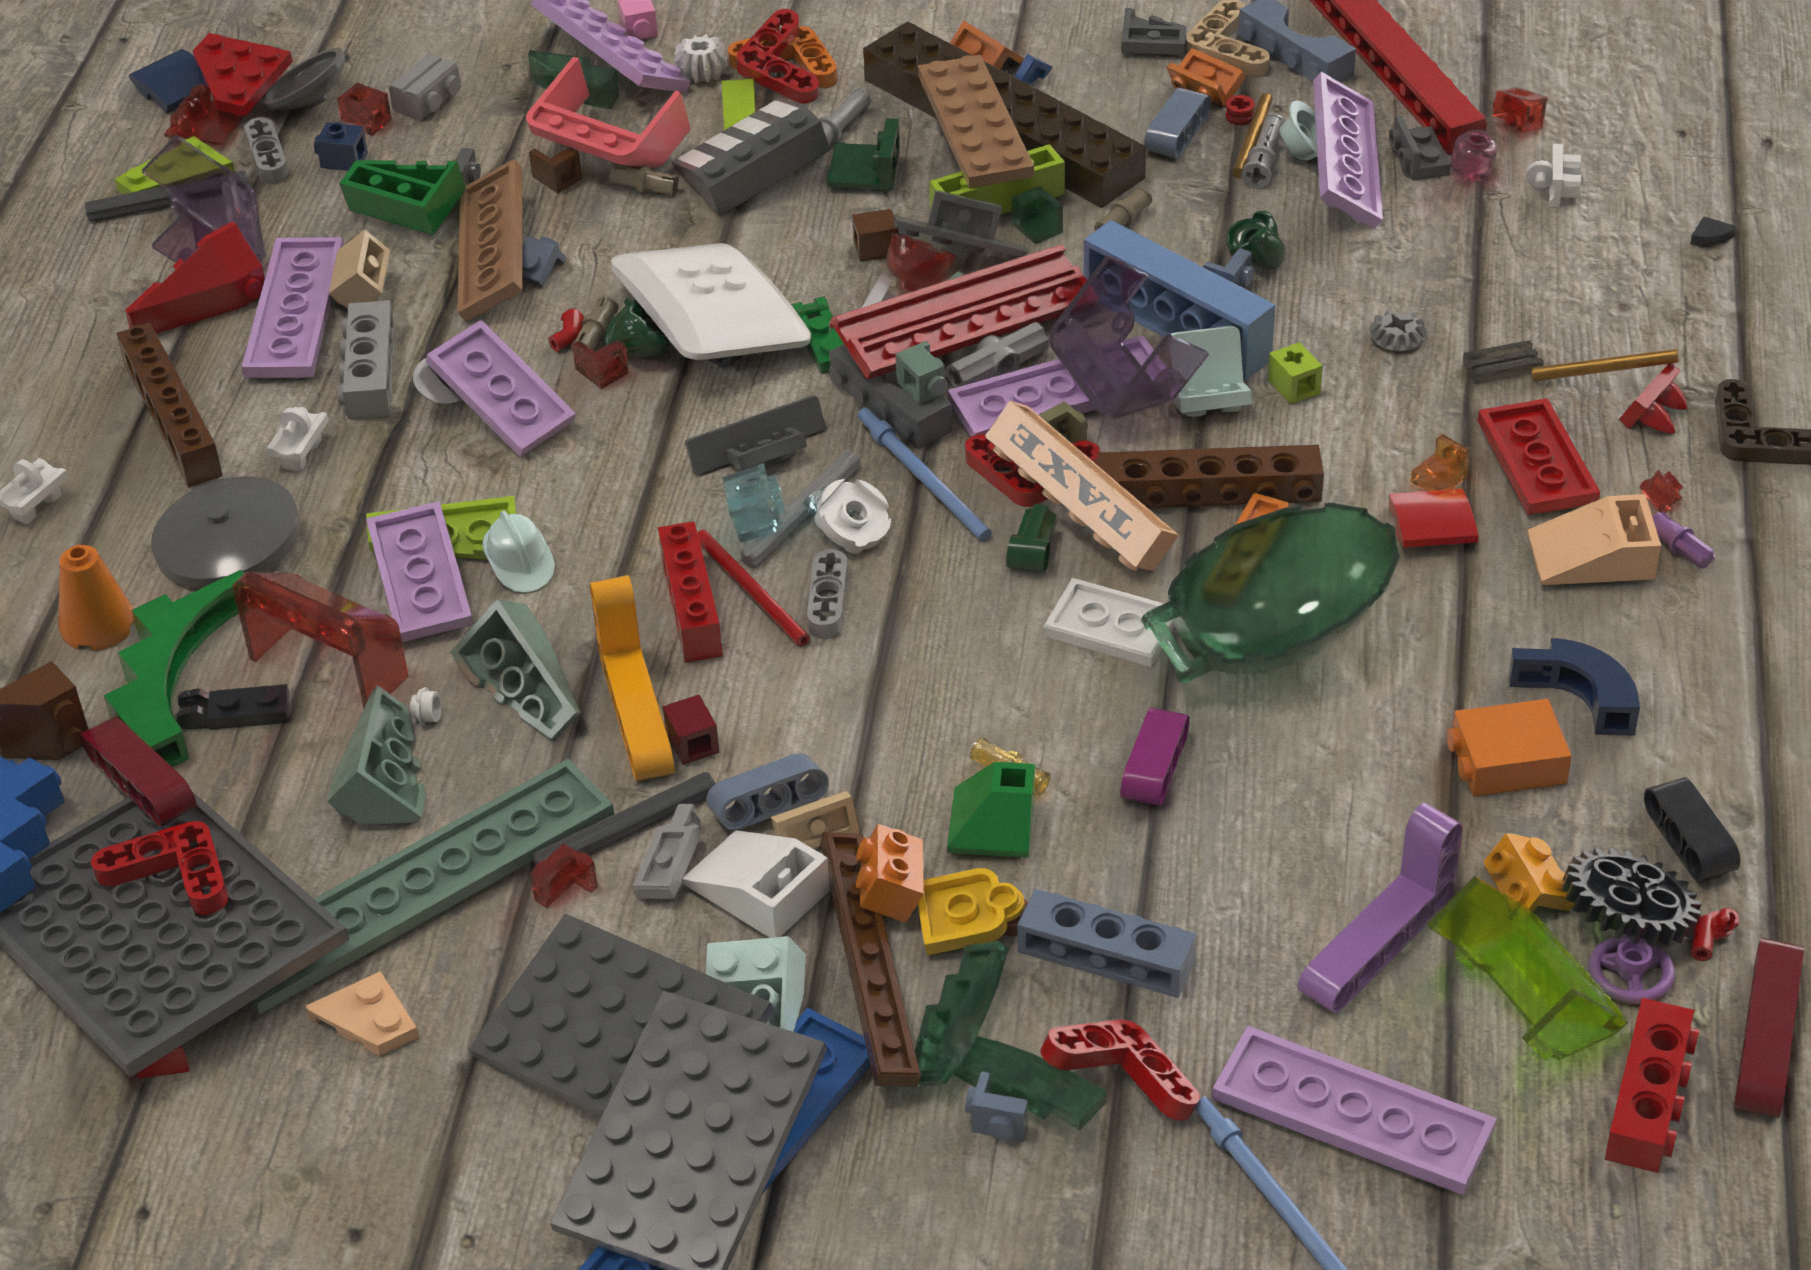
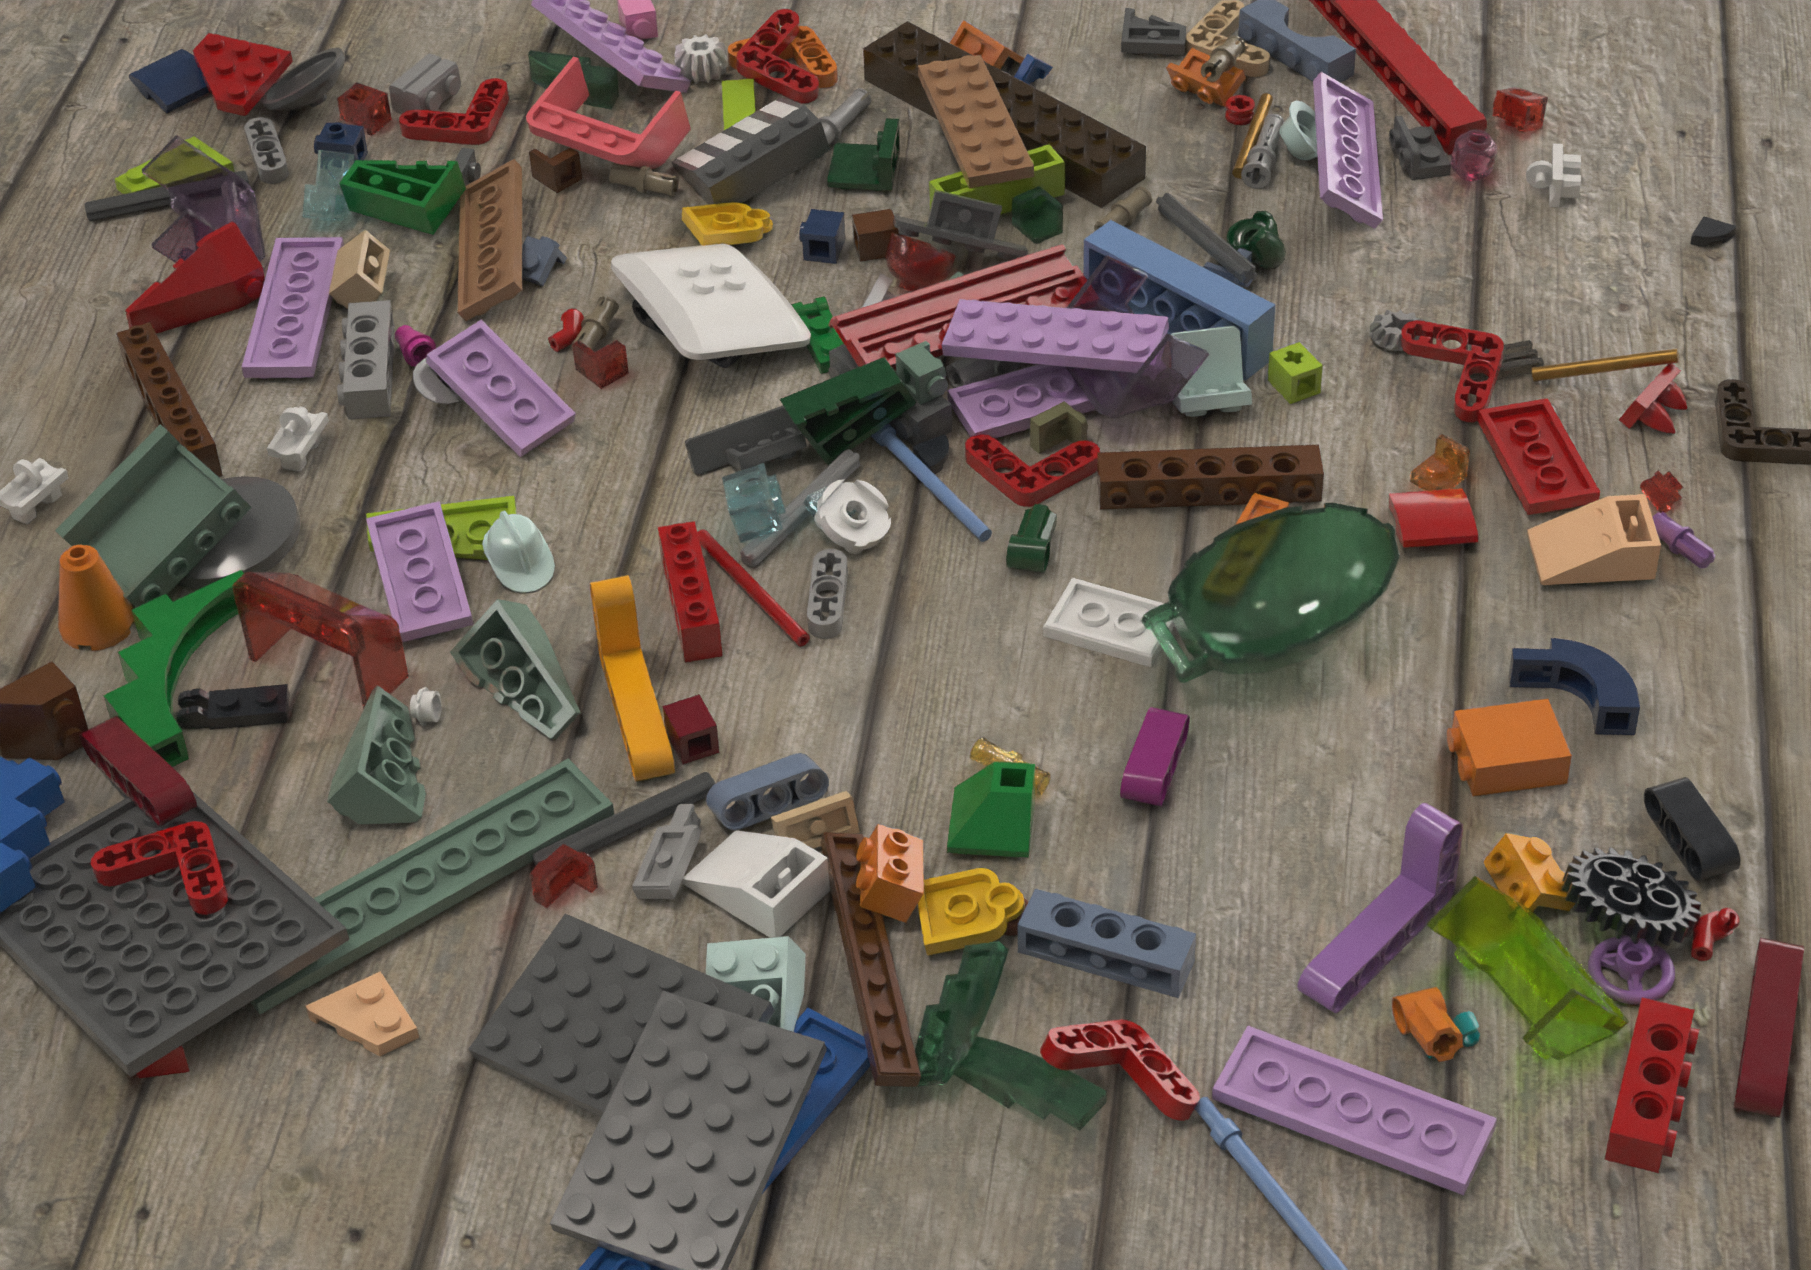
clear red hinge [164,84,244,145] -> none
dark green hair [604,298,669,359] -> none
sand blue bracket [965,1072,1028,1142] -> none
light nougat brick [985,400,1179,571] -> none
sand blue beam [1144,88,1211,159] -> none
none -> sand green panel [55,424,252,607]
none -> clear light blue brick [302,150,354,222]
none -> dark pink cone [394,325,436,367]
none -> red beam [399,78,509,145]
none -> yellow plate [682,202,773,245]
none -> dark green wedge [779,357,917,466]
none -> dark blue brick [799,209,846,264]
none -> black tile [913,434,949,474]
none -> lavender plate [942,299,1169,374]
none -> dark grey axle [1156,193,1257,284]
none -> dark tan pin [1201,35,1245,82]
none -> orange piece [1392,987,1463,1062]
none -> red beam [1401,320,1504,422]
none -> teal hand [1425,1011,1480,1059]

